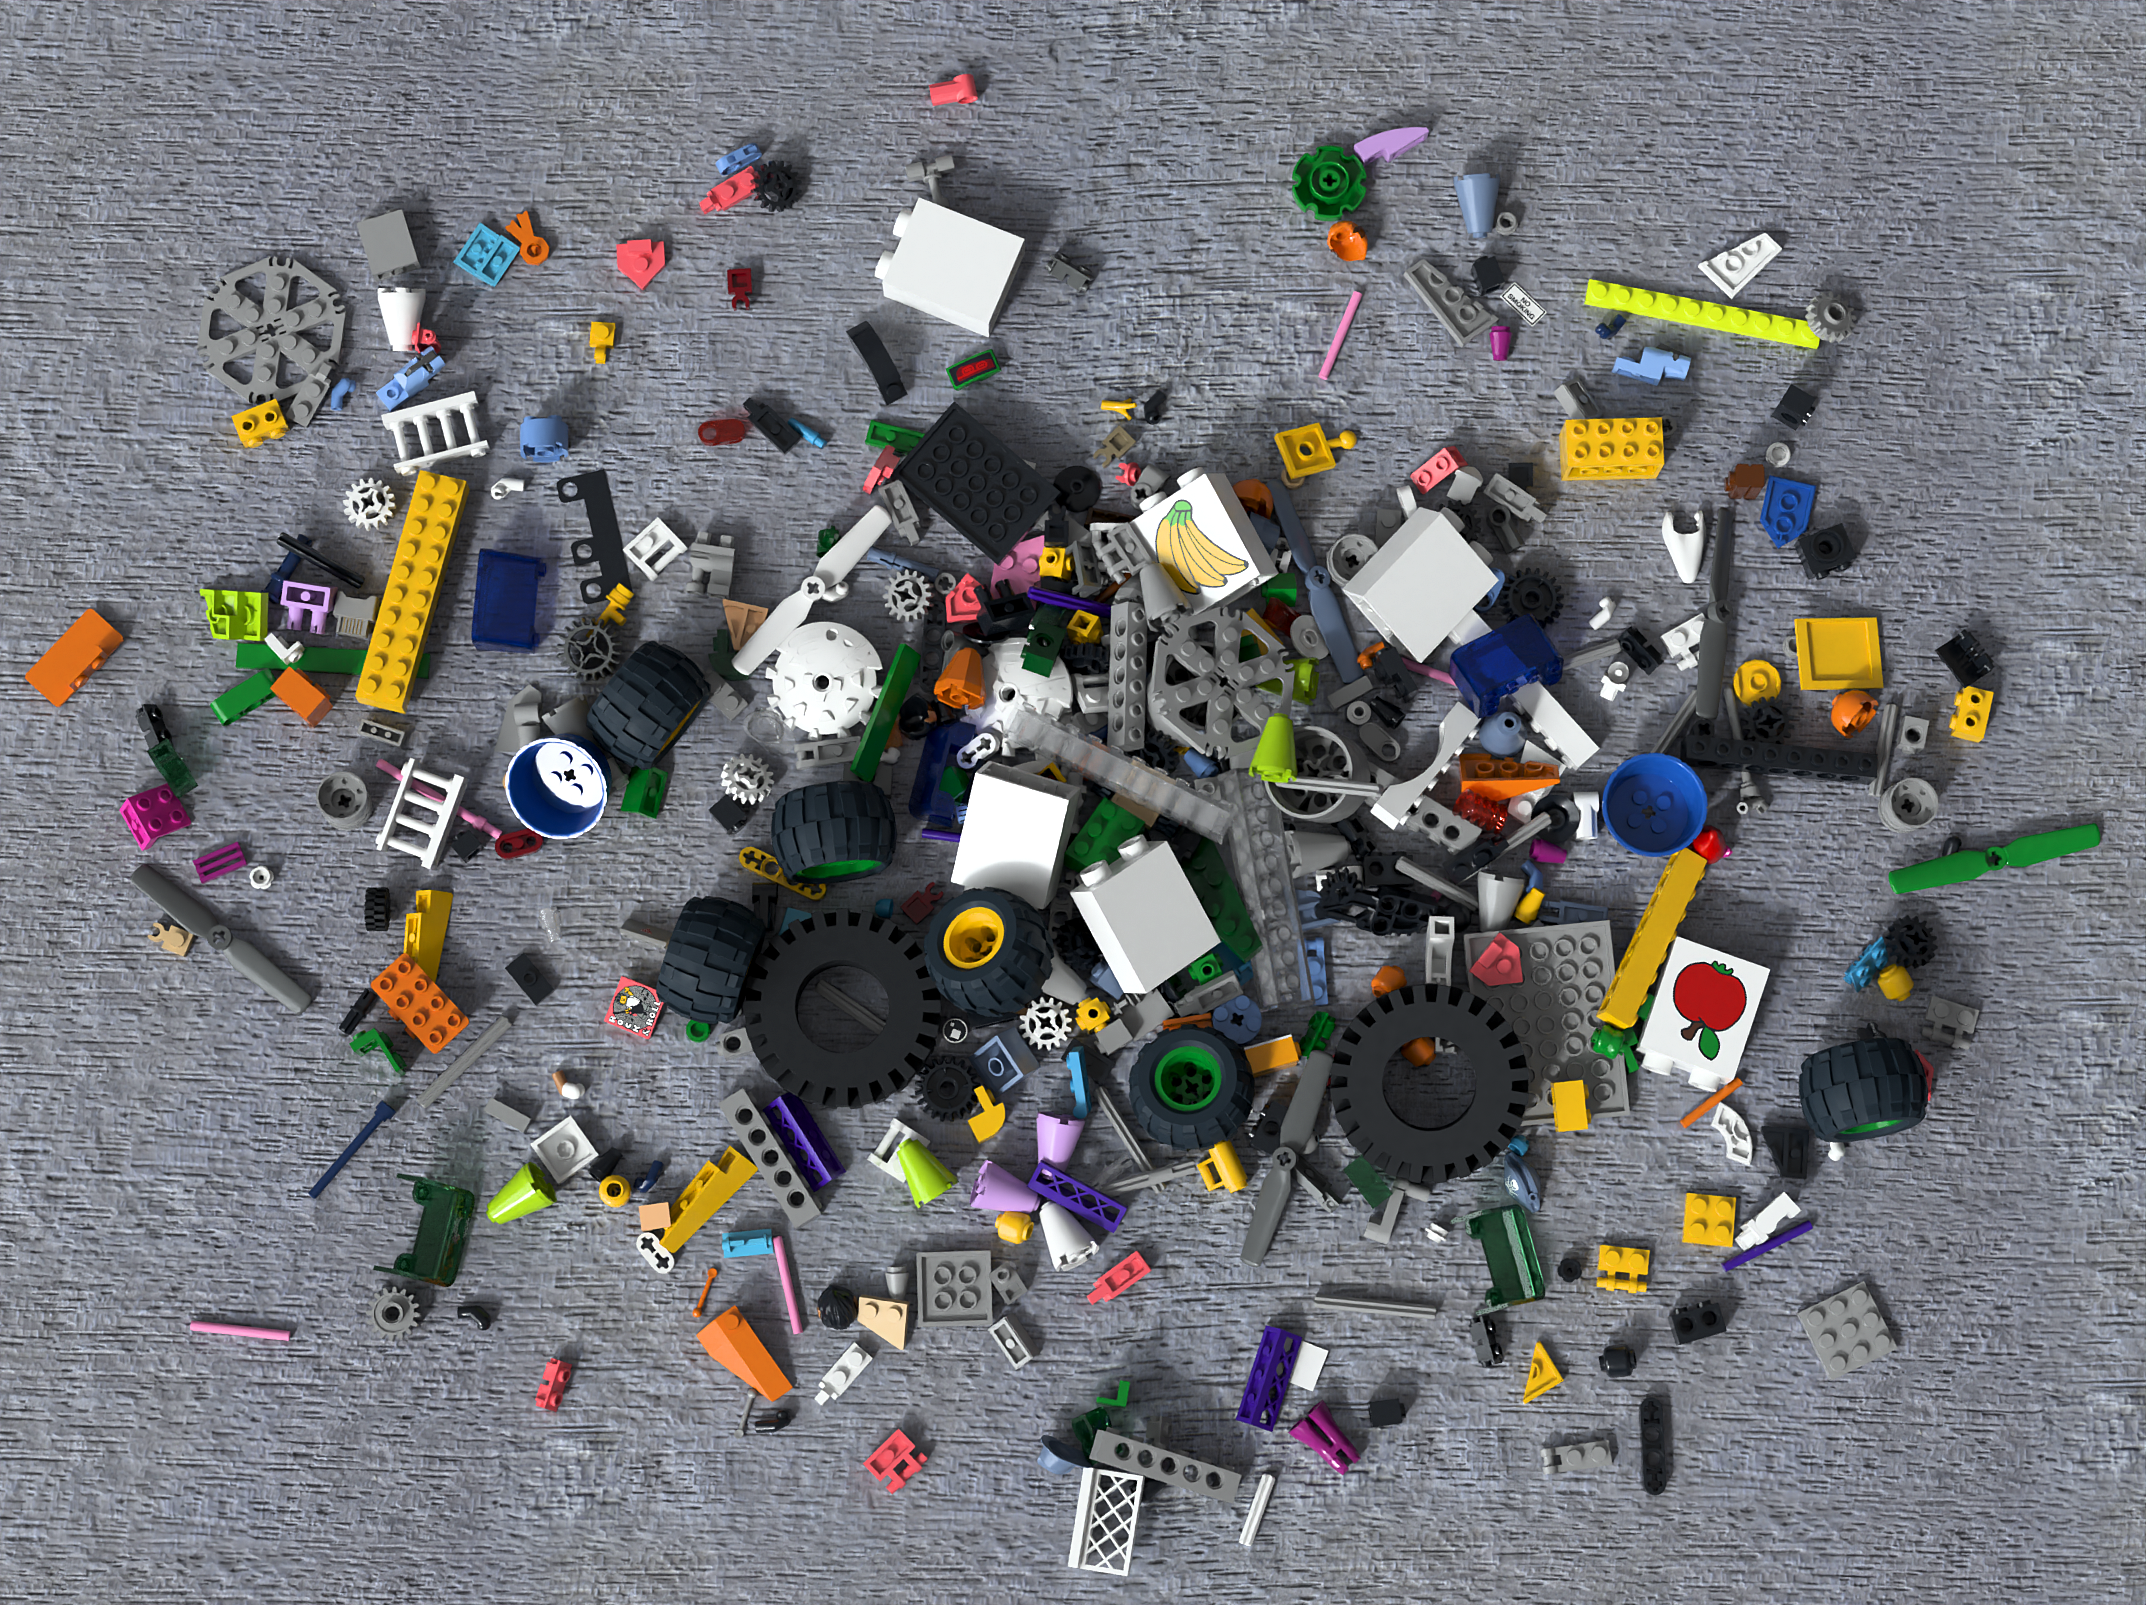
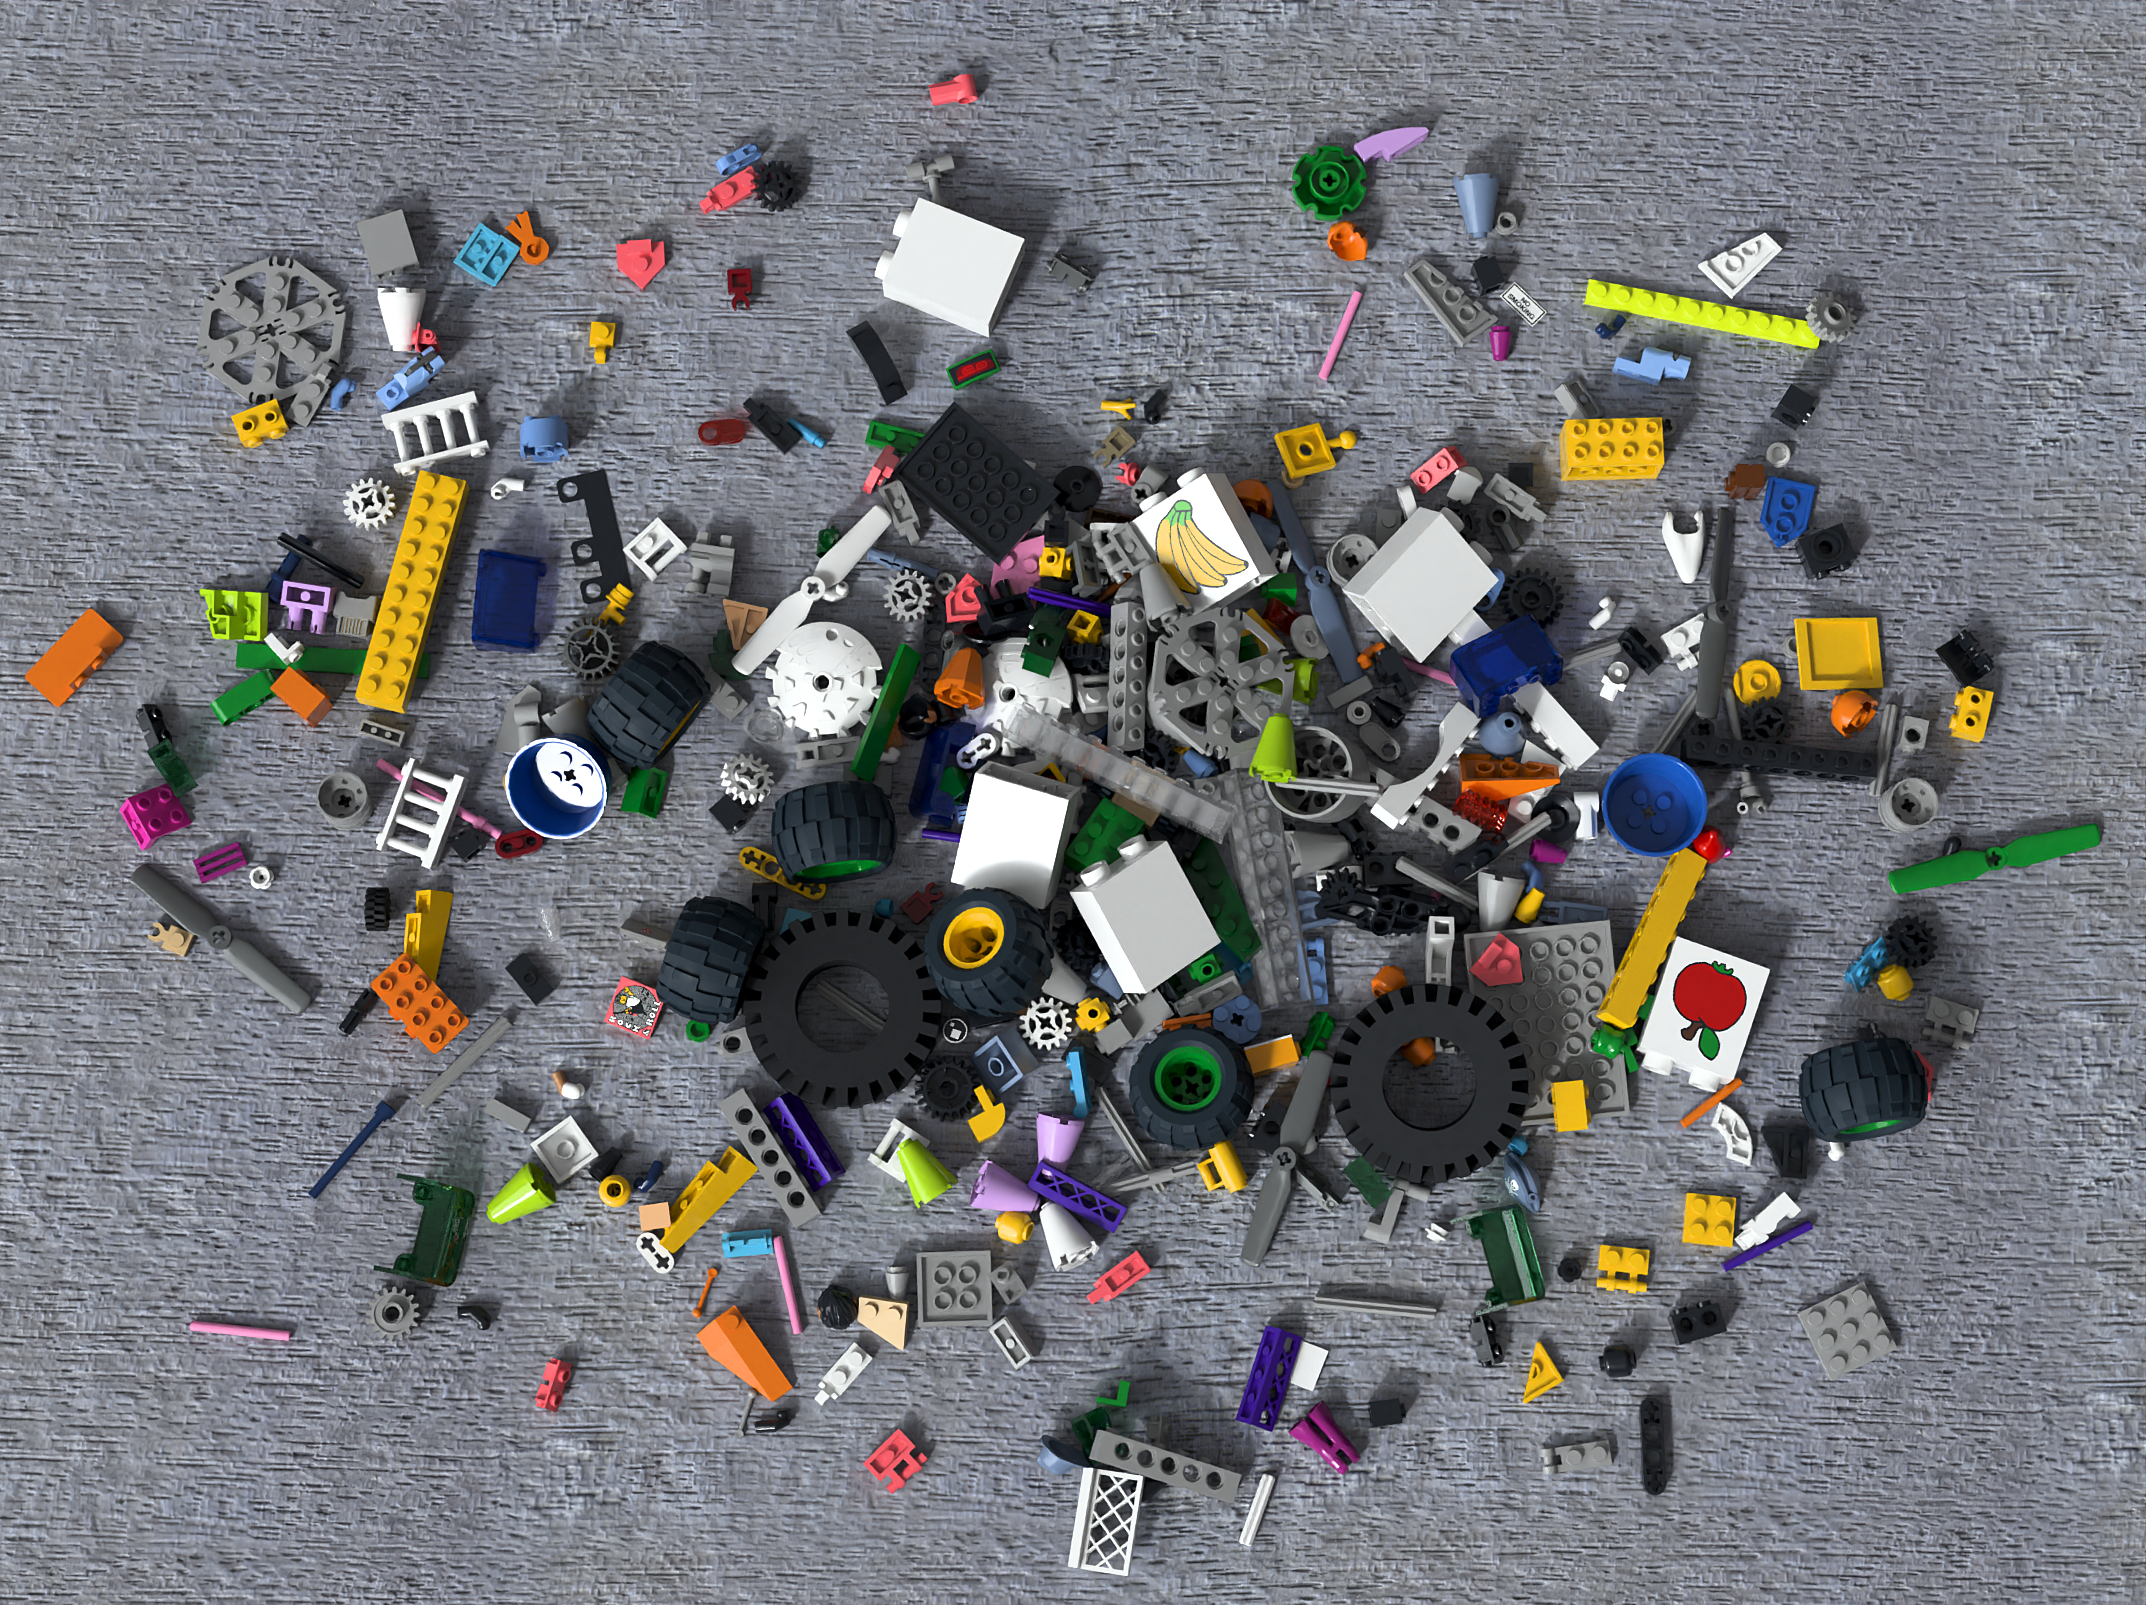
green bracket [349,1028,407,1076] -> none

